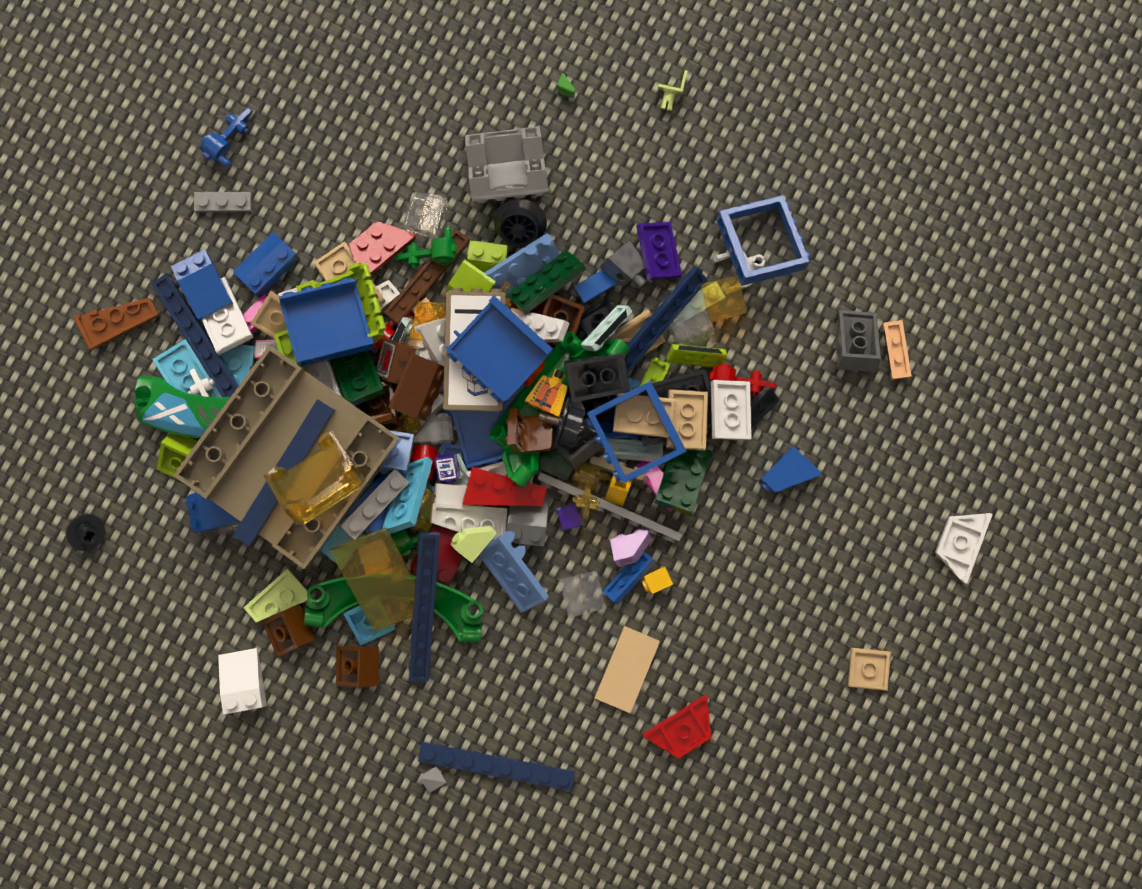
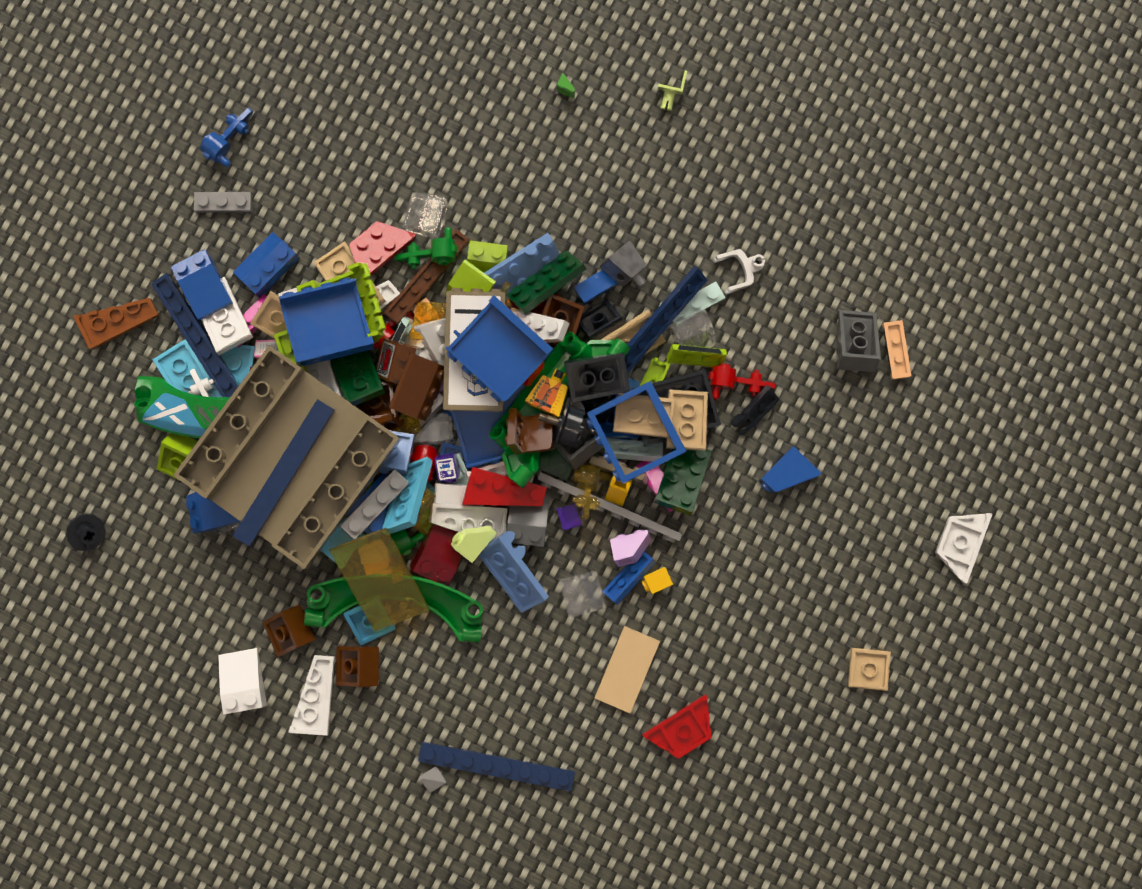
yellowish green wing [244,569,314,622] -> none
clear yellow windscreen [263,430,365,524] -> none
dark blue plate [408,532,440,681] -> none
light grey slope [465,126,548,203] -> none
black piece [494,198,547,248] -> none
light aqua plate [581,305,632,351] -> none
dark purple tile [636,222,682,281] -> none
clear yellow bracket [701,276,747,324] -> none
white plate [711,380,751,440] -> none
blue window [716,195,810,286] -> none
none -> white wing [288,655,335,735]

